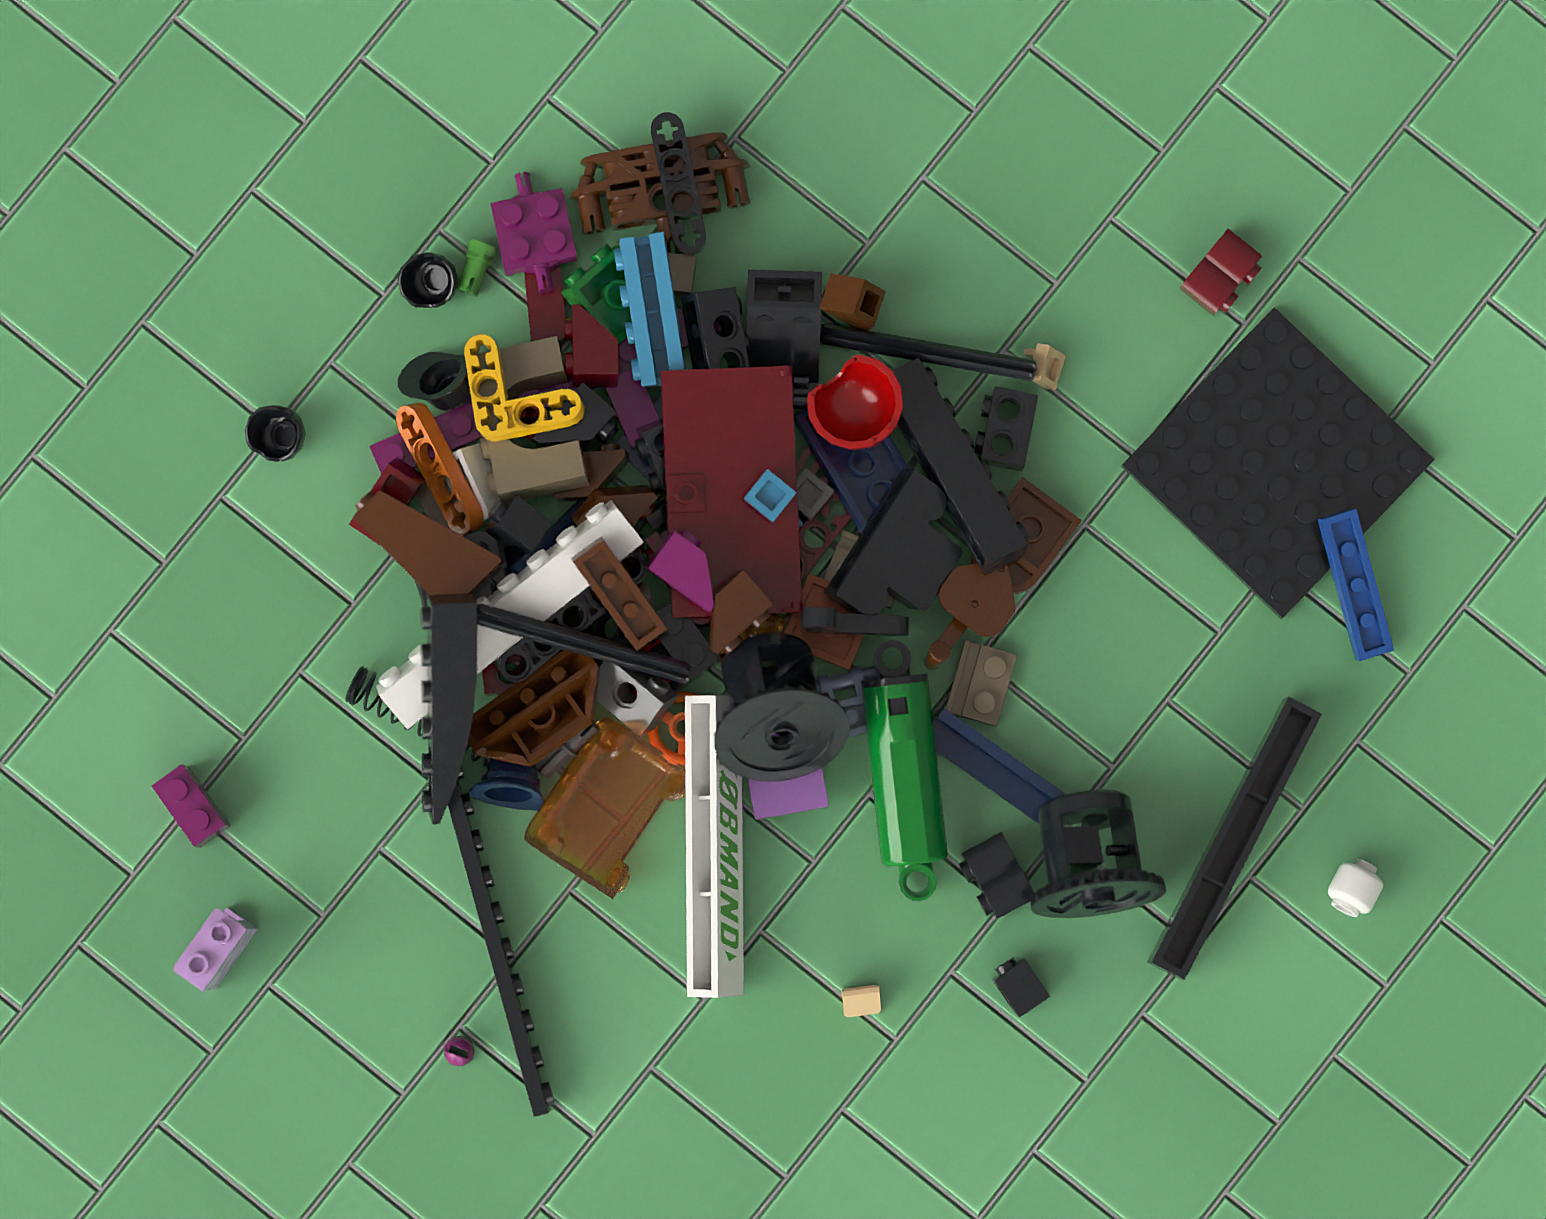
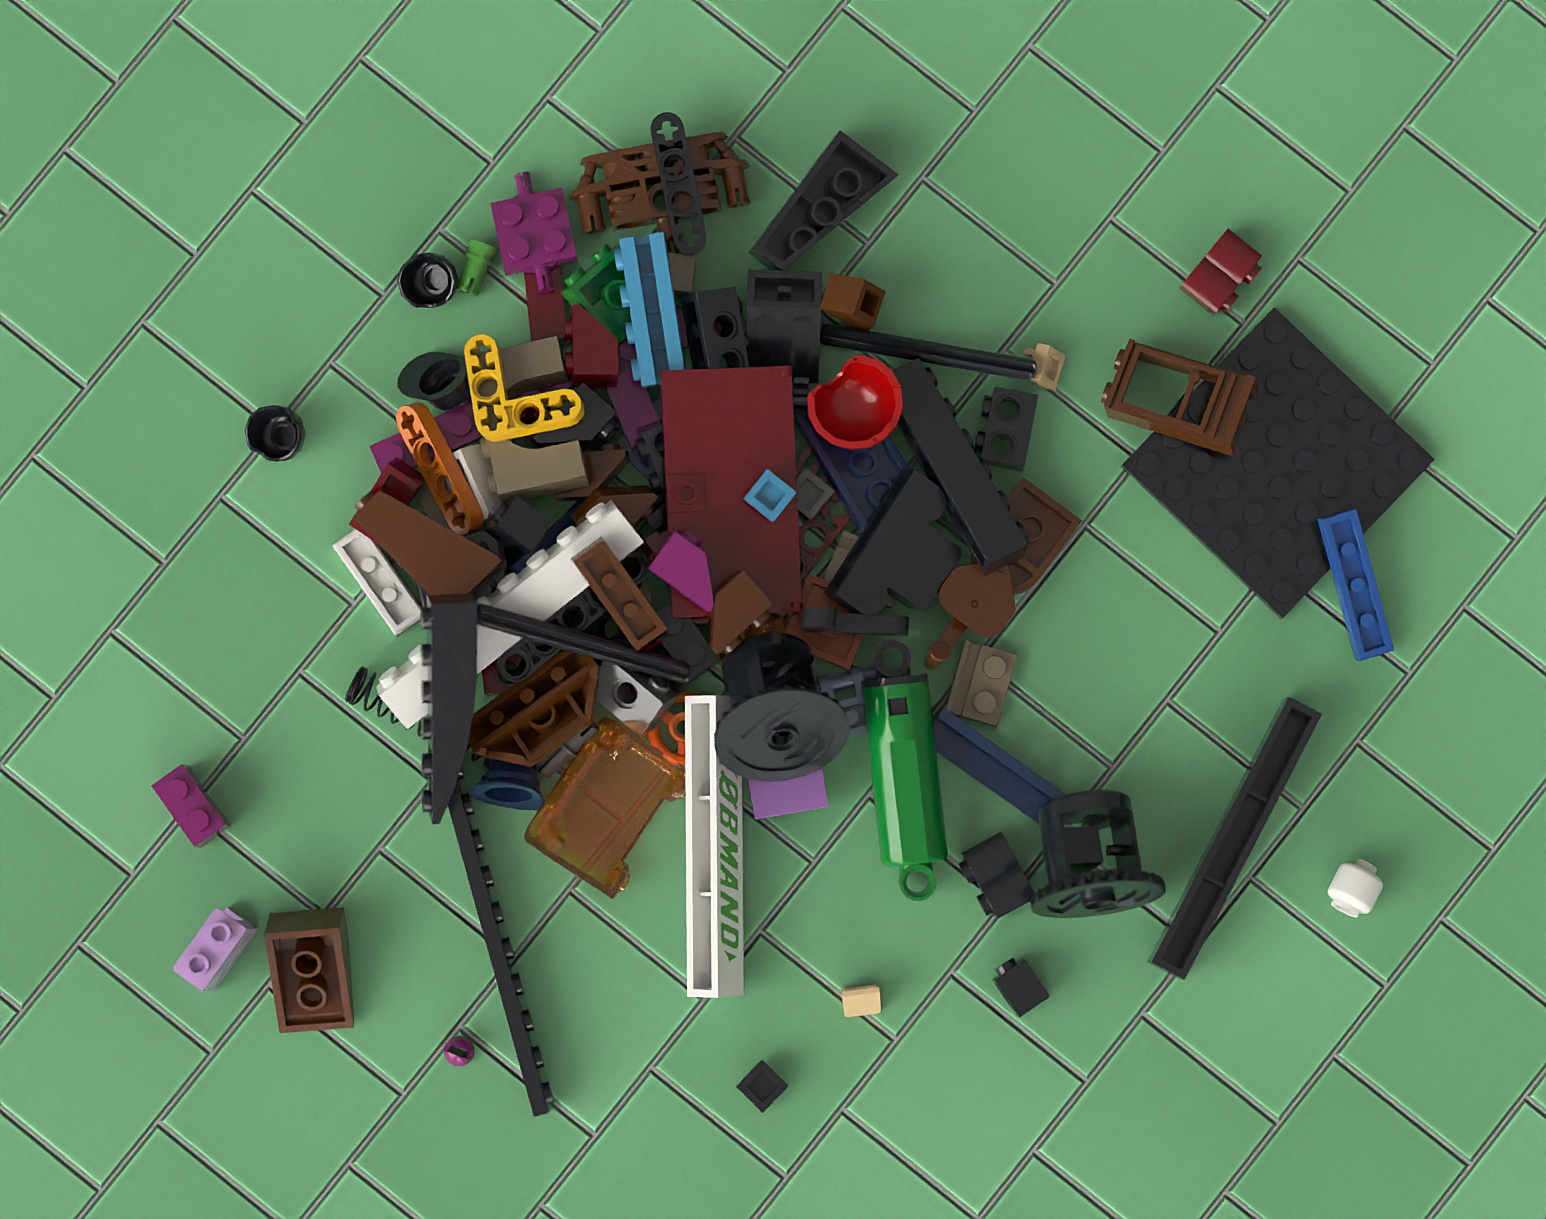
none -> reddish brown slope [264,907,354,1033]
none -> white tile [332,529,421,637]
none -> black plate [736,1060,789,1113]
none -> black wedge [748,130,899,271]
none -> reddish brown door [1101,339,1258,456]

